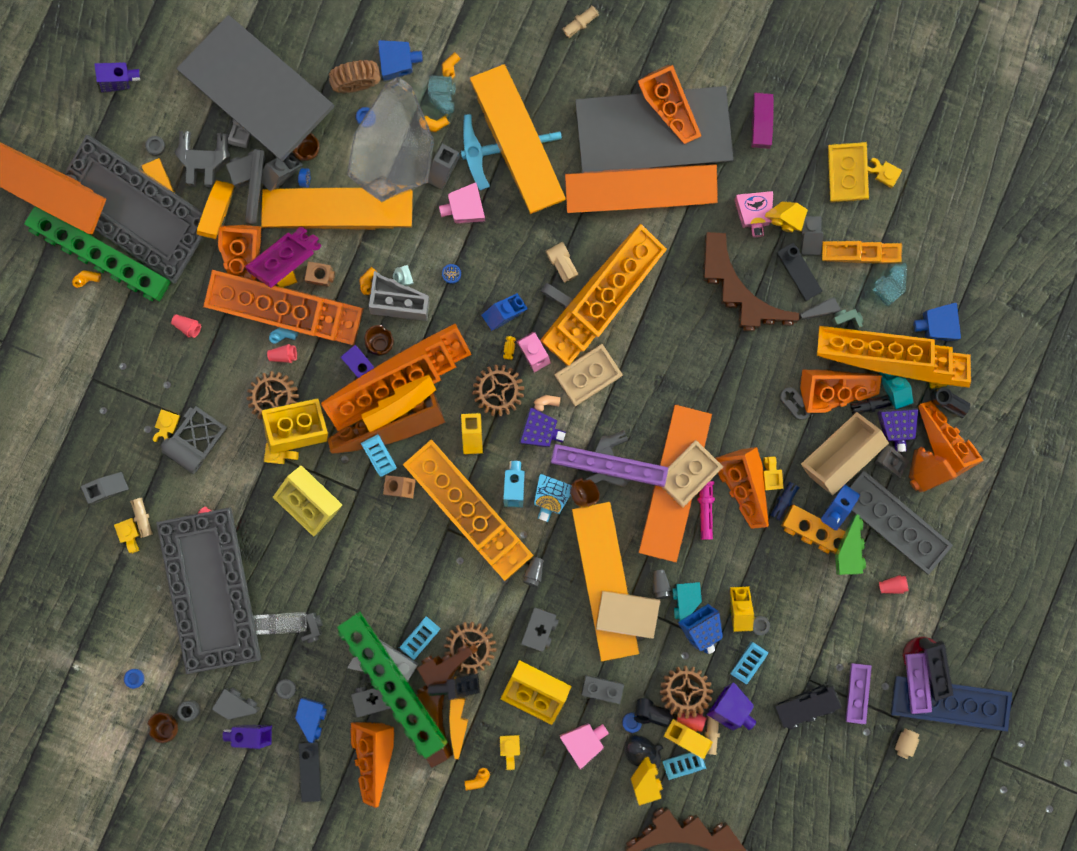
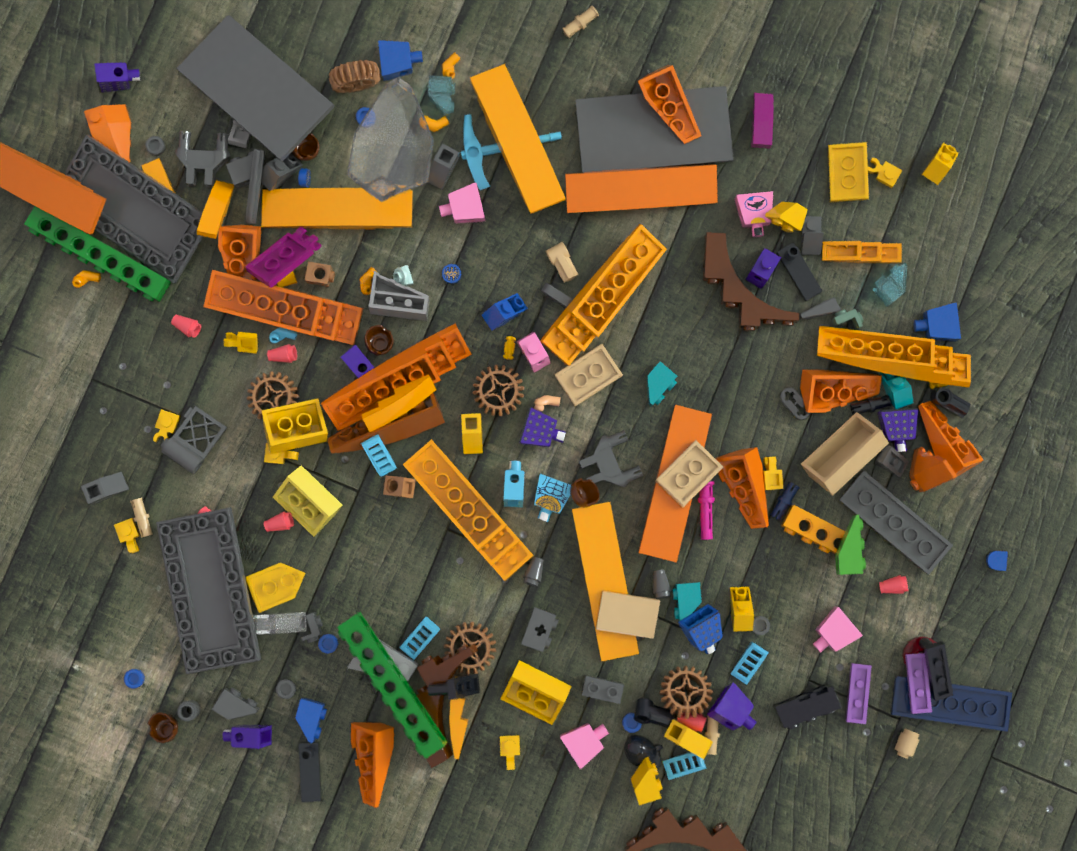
dark grey brick [351,683,392,717] -> none
light orange arm [465,768,490,791] -> none
medium lavender tile [551,444,669,487] -> none
blue torso [820,485,861,531] -> none
none -> orange wedge [84,104,131,162]
none -> yellow plate [224,332,258,353]
none -> yellow tile [245,563,305,613]
none -> coral cone [264,511,294,532]
none -> blue tile [318,634,338,654]
none -> teal slope [646,362,677,407]
none -> dark purple torso [745,248,781,289]
none -> bright pink torso [813,606,863,653]
none -> yellow slope [922,143,959,185]
none -> blue tile [986,551,1008,571]

